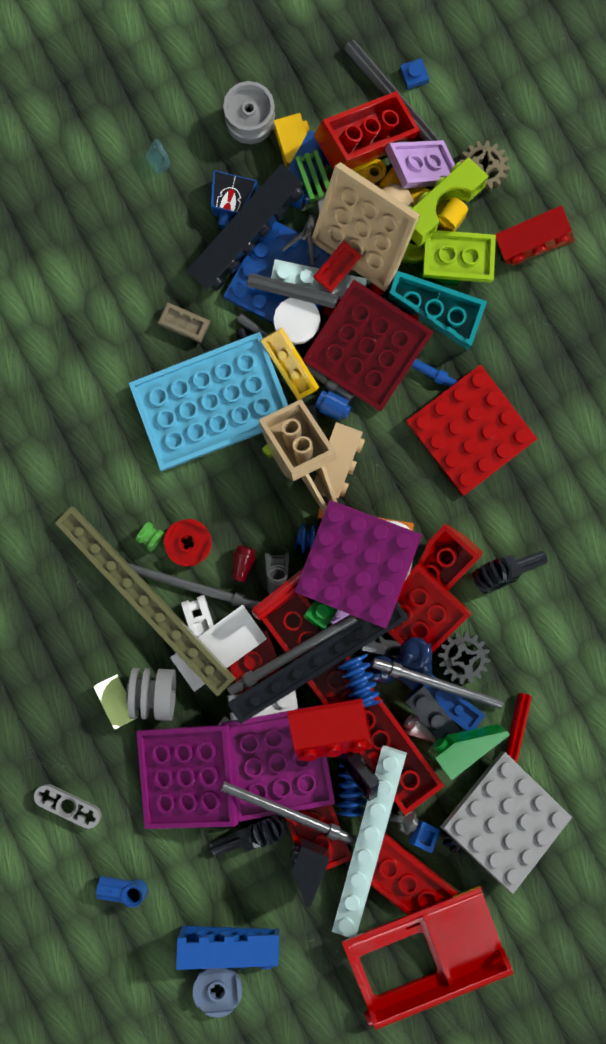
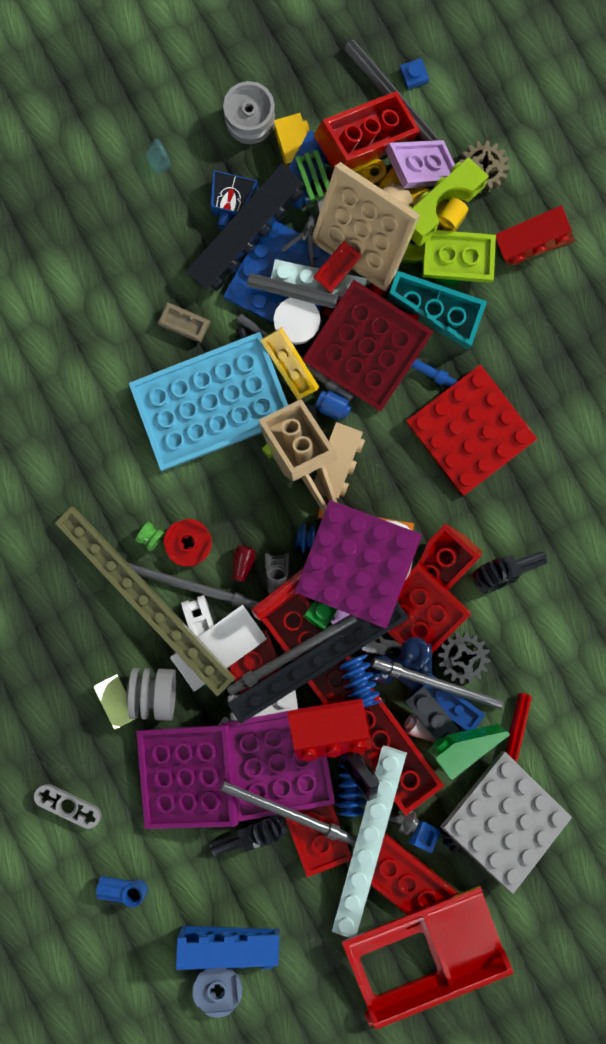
black slope [289,838,330,907] -> none

